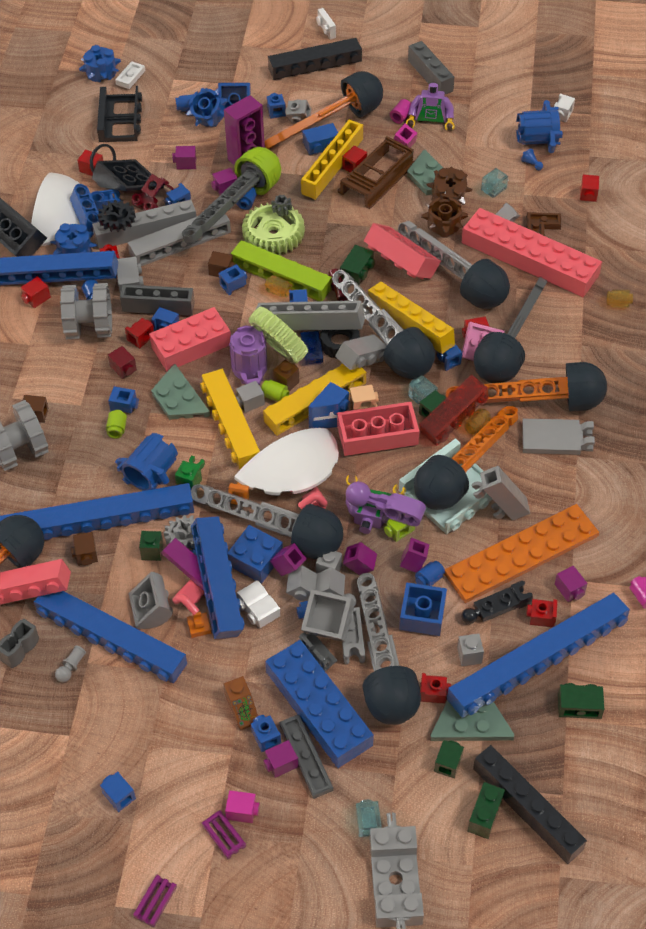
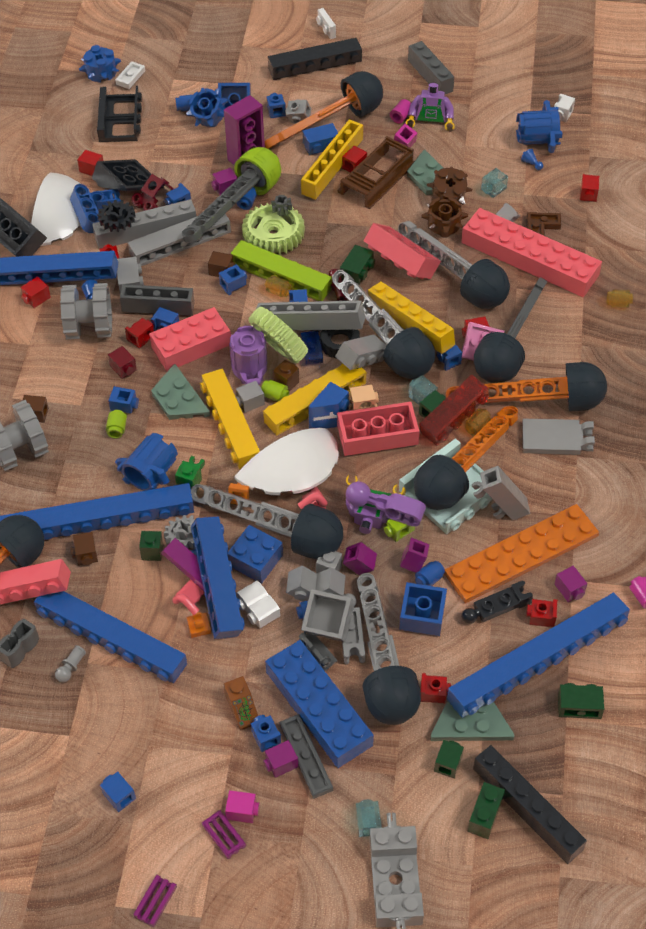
blue brick [50,223,97,254] -> none
black piece [90,144,116,173] -> none
light grey brick [129,572,173,629] -> none
magenta brick [172,146,197,170] -> none
magenta brick [270,543,306,576] -> none
light grey brick [457,633,484,667] -> none

